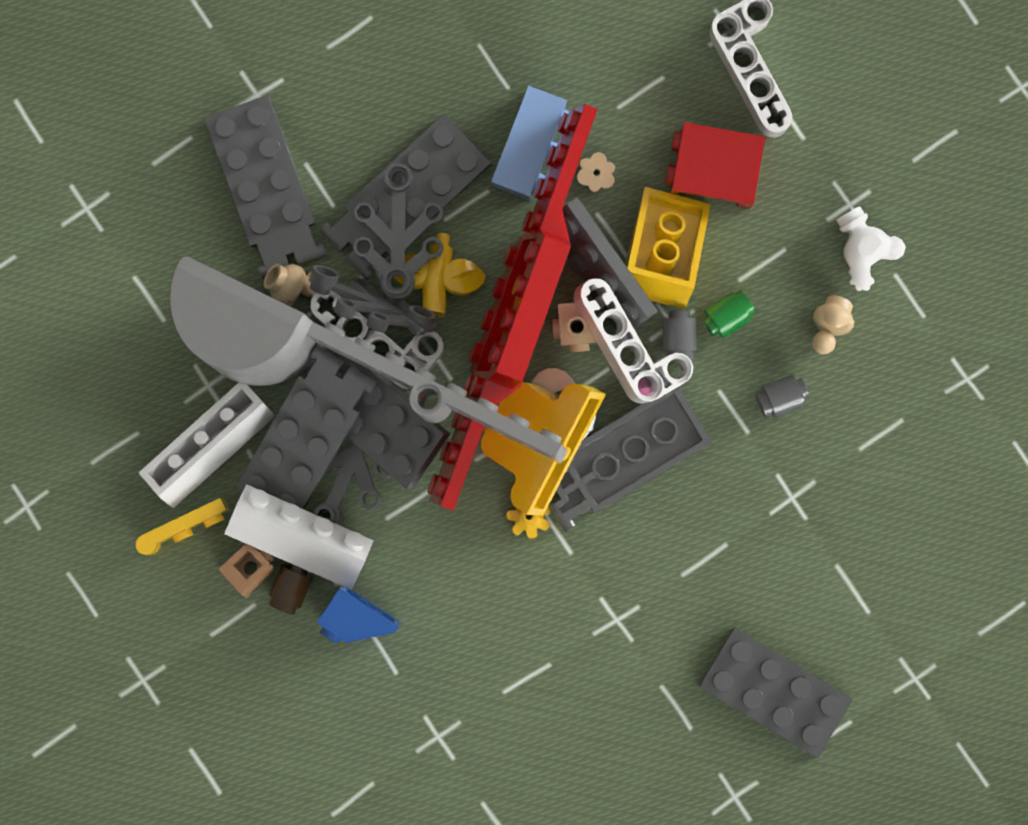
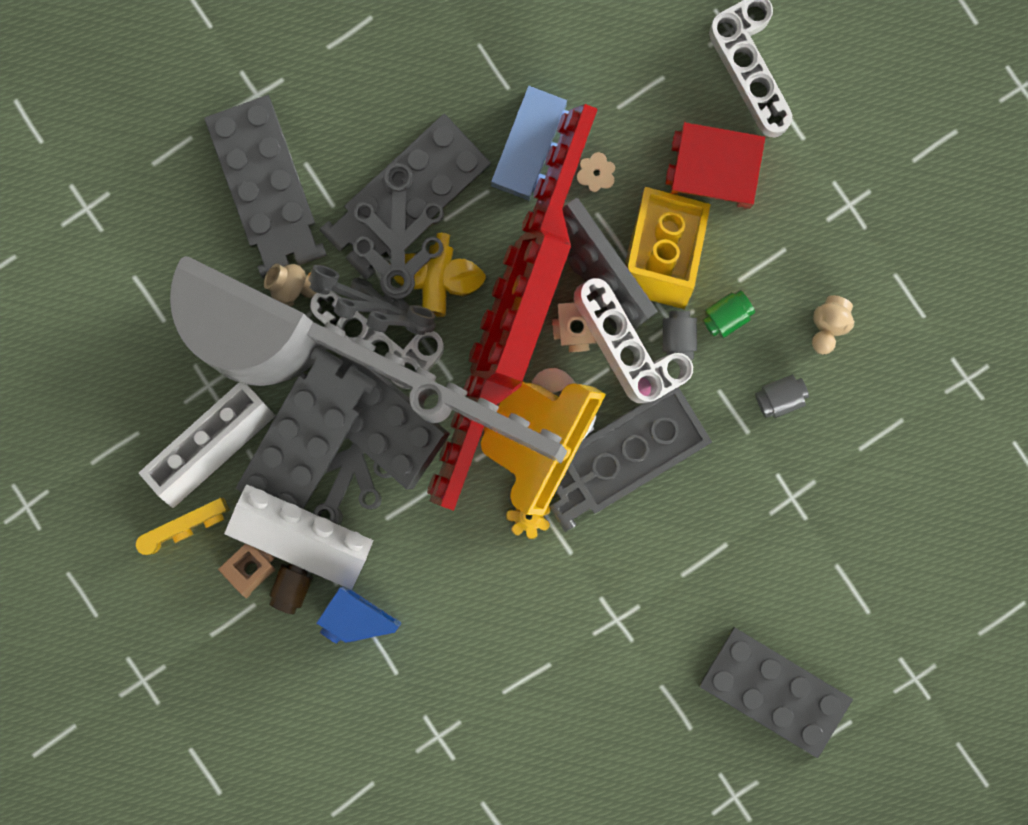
white animal [836,206,906,291] -> none

